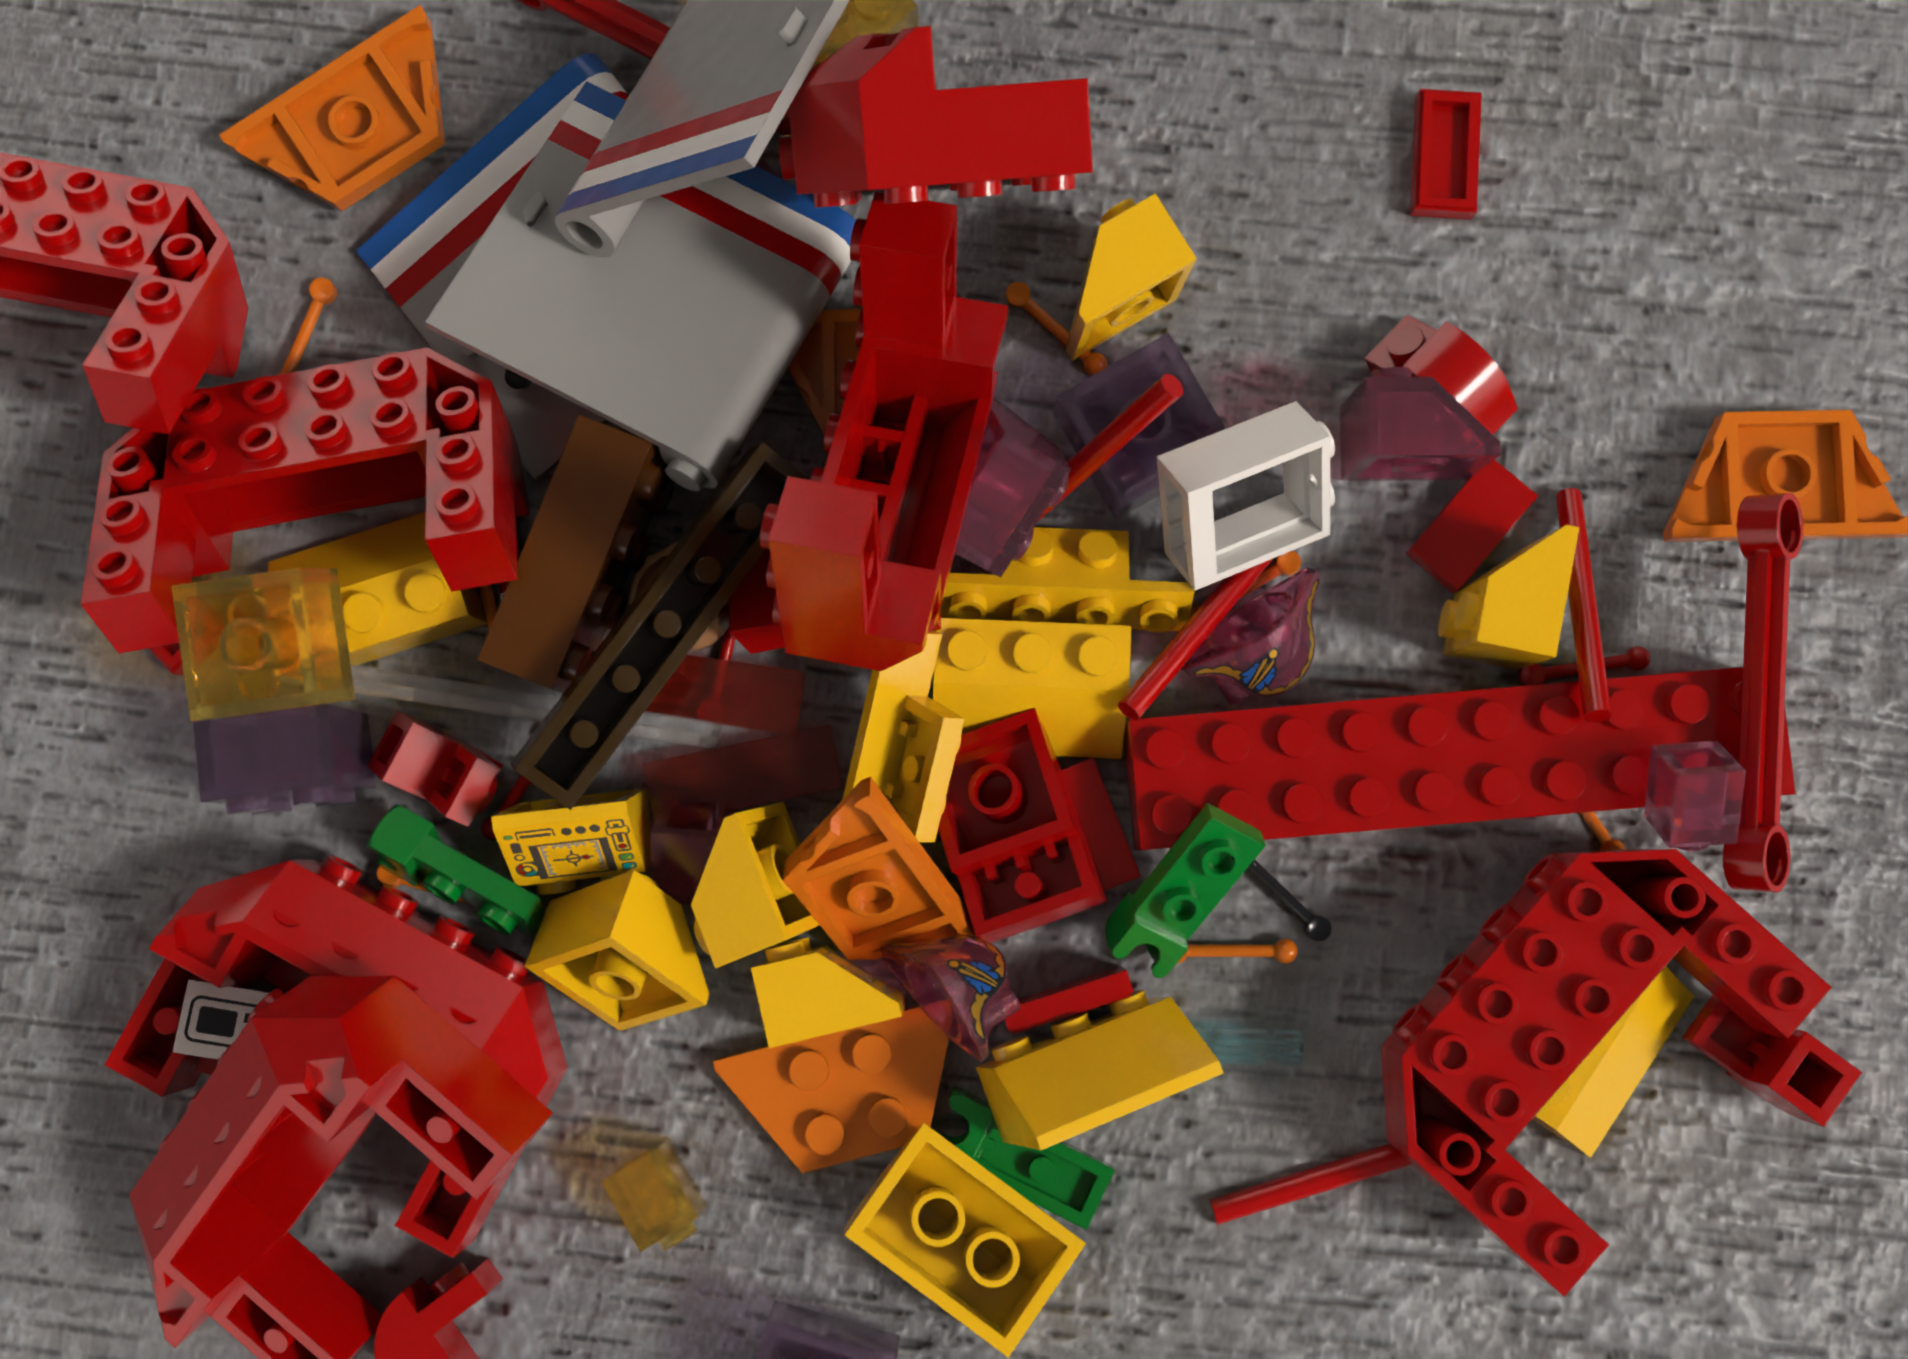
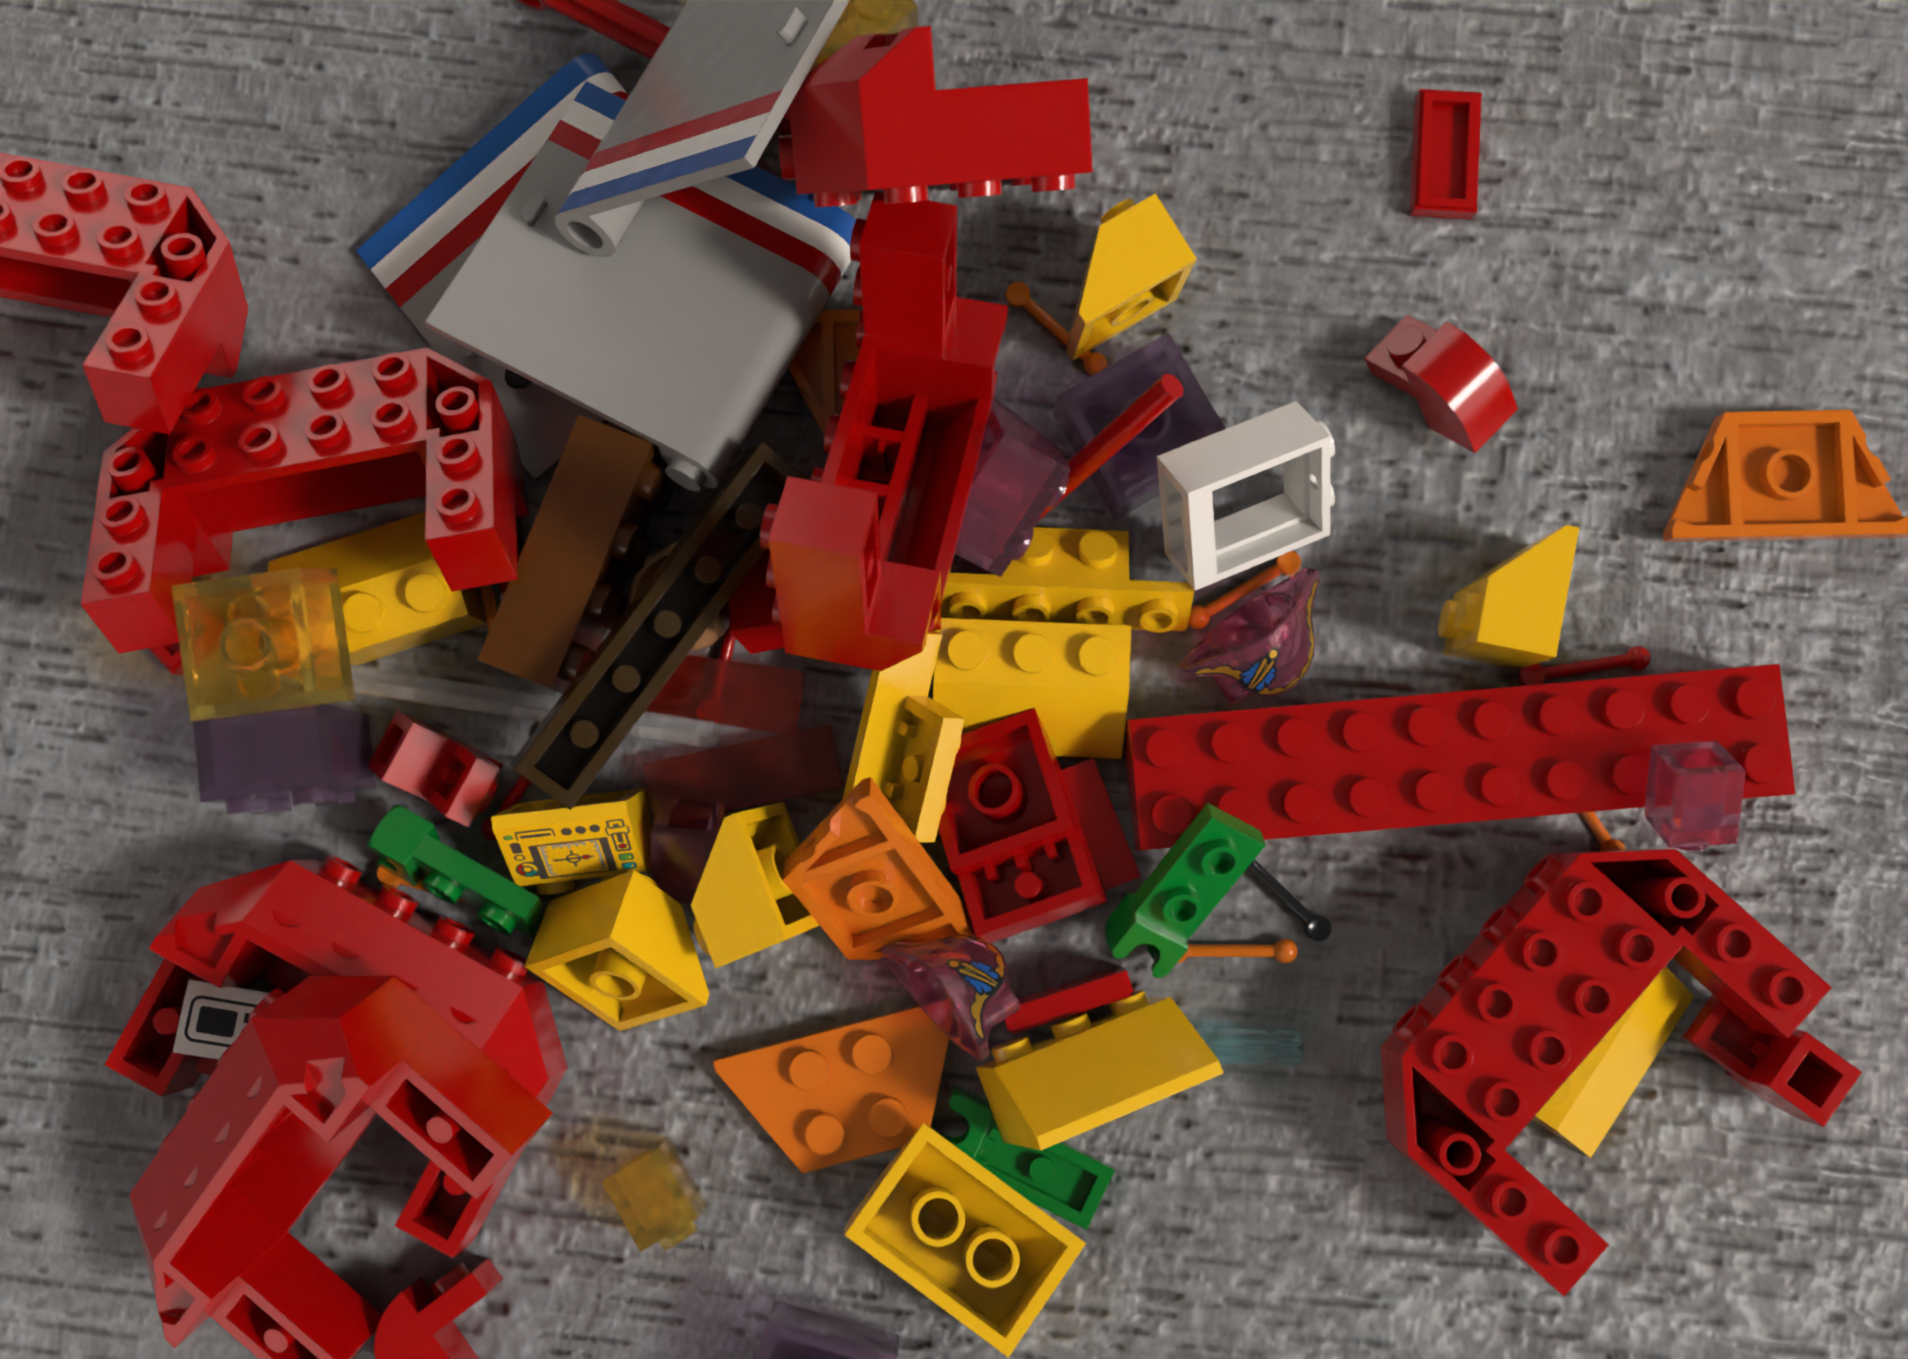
orange wing [219,5,446,212] -> none
orange hinge [277,277,337,375] -> none
yellow slope [751,937,906,1048] -> none
red bar [1118,558,1274,721] -> none
red bar [1209,1144,1412,1225] -> none
clear pink slope [1340,367,1501,481] -> none
red tile [1405,456,1538,593] -> none
red bar [1556,488,1612,722] -> none
red piece [1723,493,1803,893] -> none

